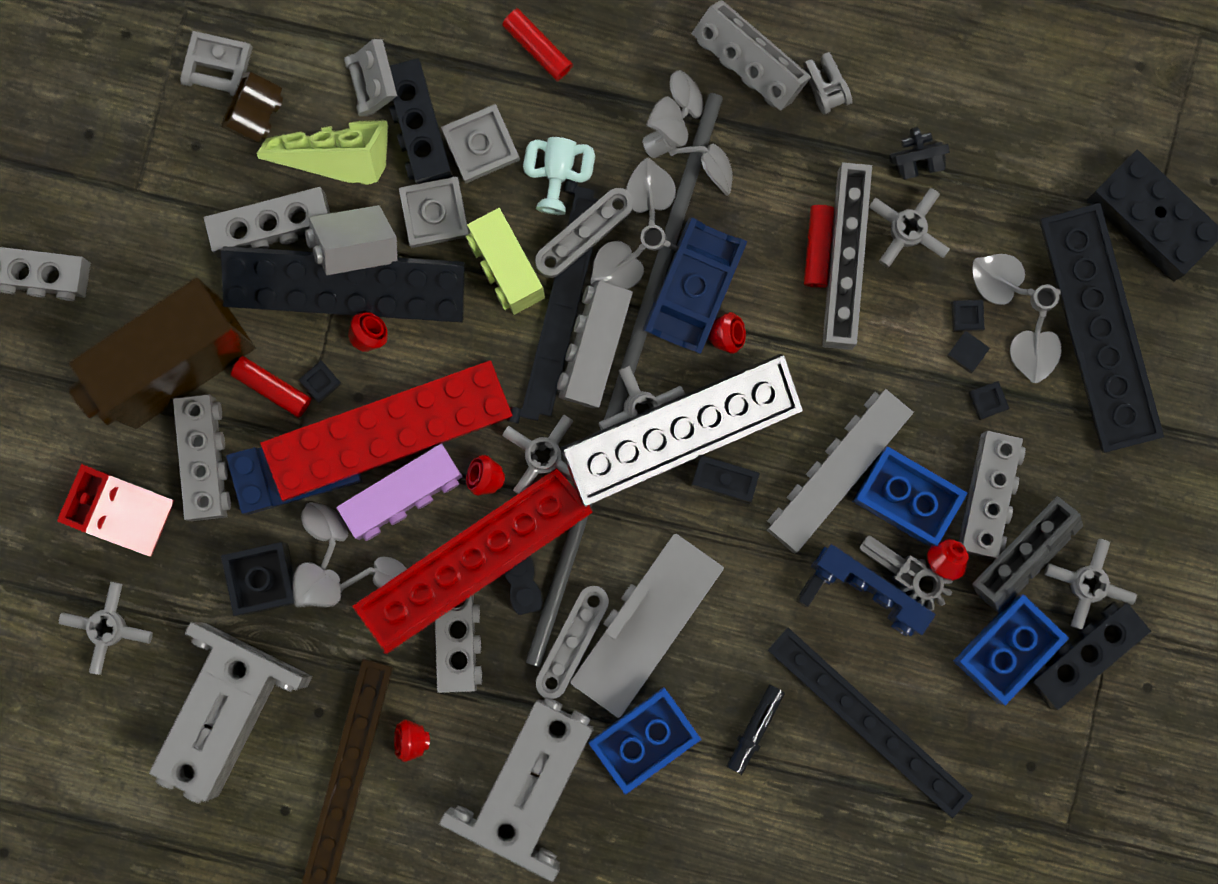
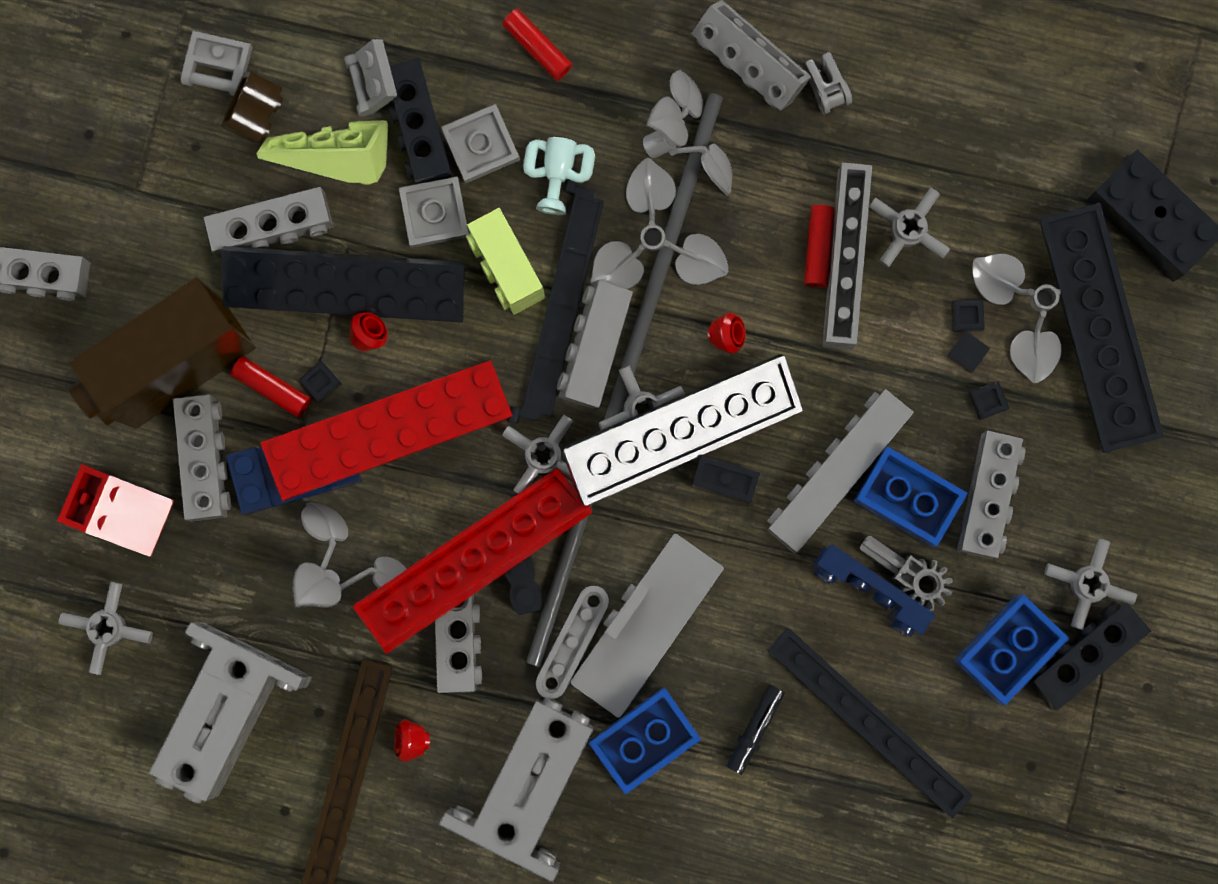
black brick [221,542,295,616] -> none
light grey brick [305,205,397,275] -> none
lavender brick [336,443,463,541] -> none
red cone [466,455,505,496] -> none
light grey plate [535,188,634,278] -> none
dark blue piece [642,218,747,354] -> none
black tile [796,575,824,607] -> none
black hips [889,127,950,179] -> none
red cone [927,539,968,580] -> none
dark grey brick [972,496,1083,613] -> none

